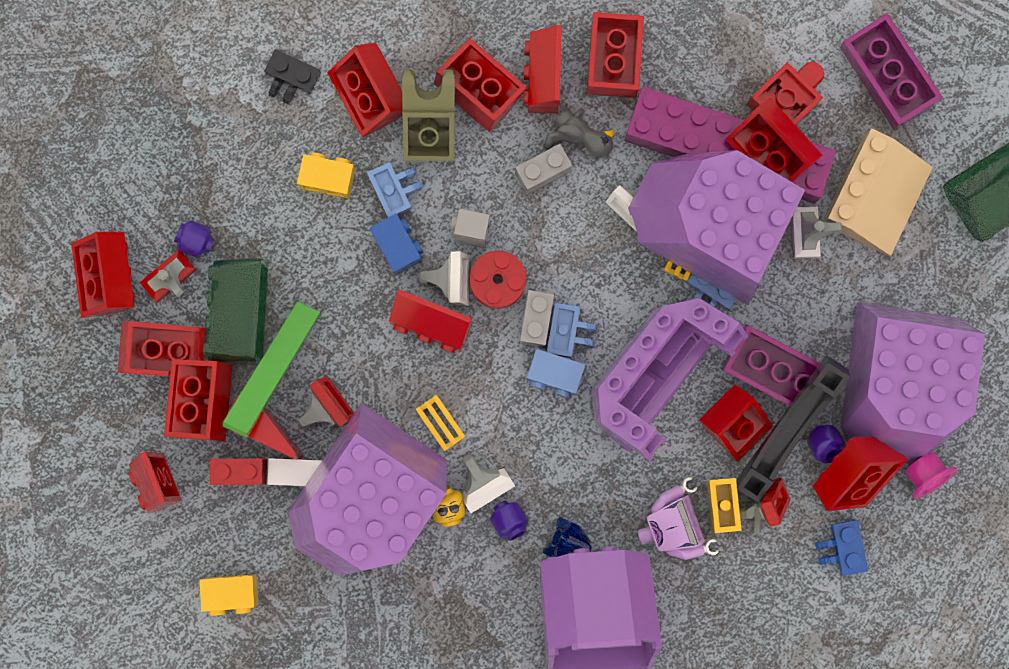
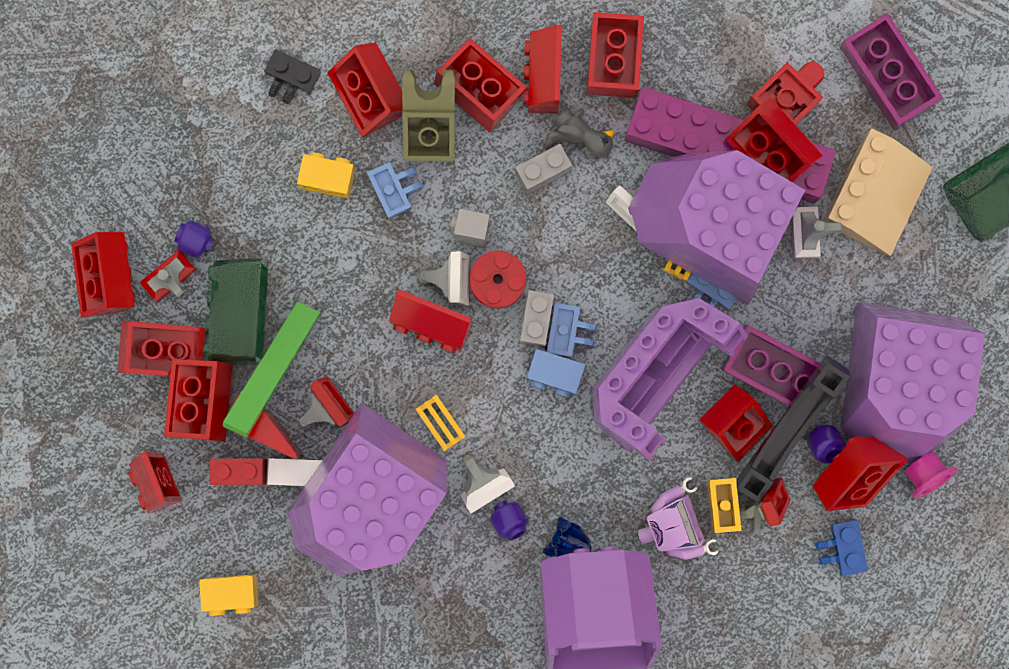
blue brick [370,214,423,276] -> none
yellow head [432,486,466,527] -> none

